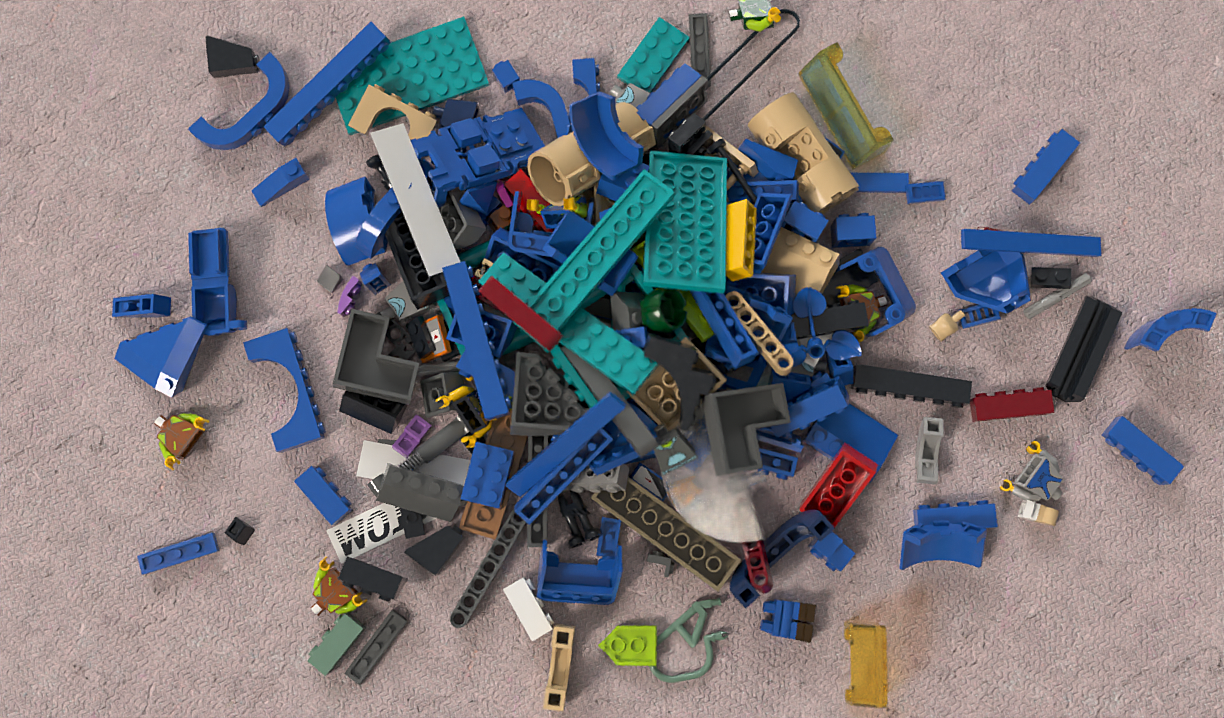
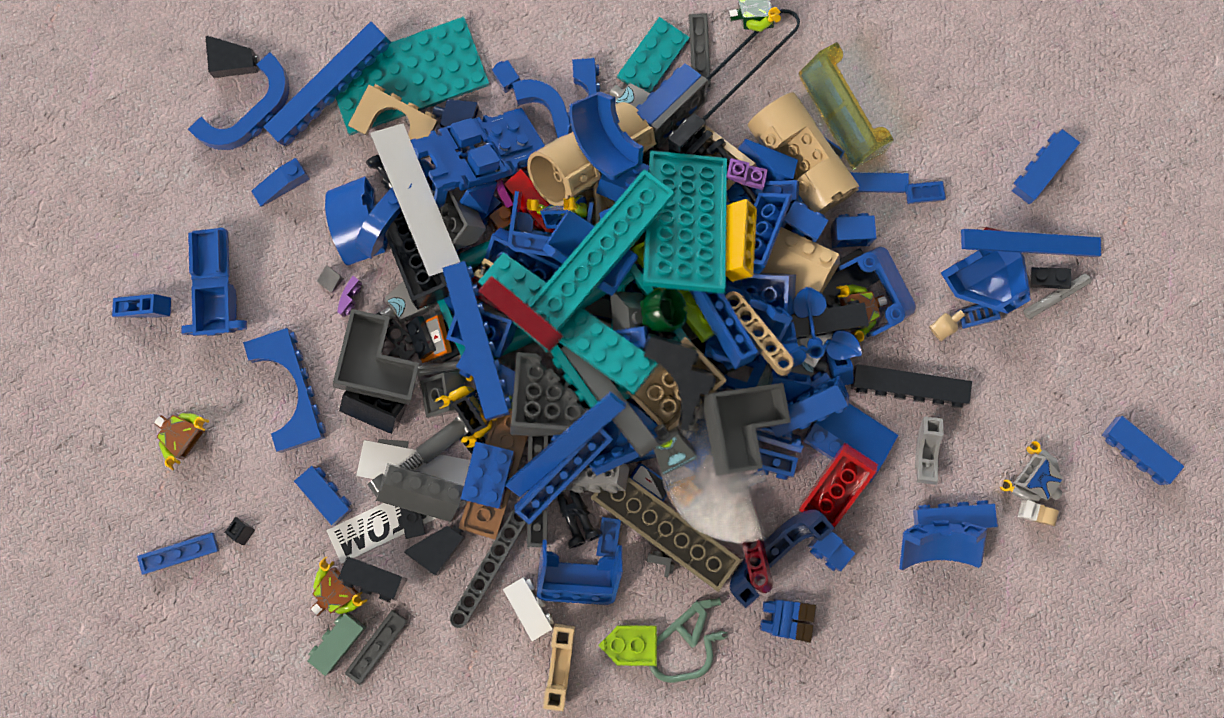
blue slope [114,316,207,397] -> none
blue slope [360,263,391,295] -> none
medium lavender slope [392,414,432,459] -> none
clear yellow windscreen [844,622,888,708] -> none
dark red brick [970,387,1055,422] -> none
black piece [1045,295,1122,402] -> none
blue panel [1124,308,1217,352] -> none
none -> medium lavender slope [726,158,767,190]

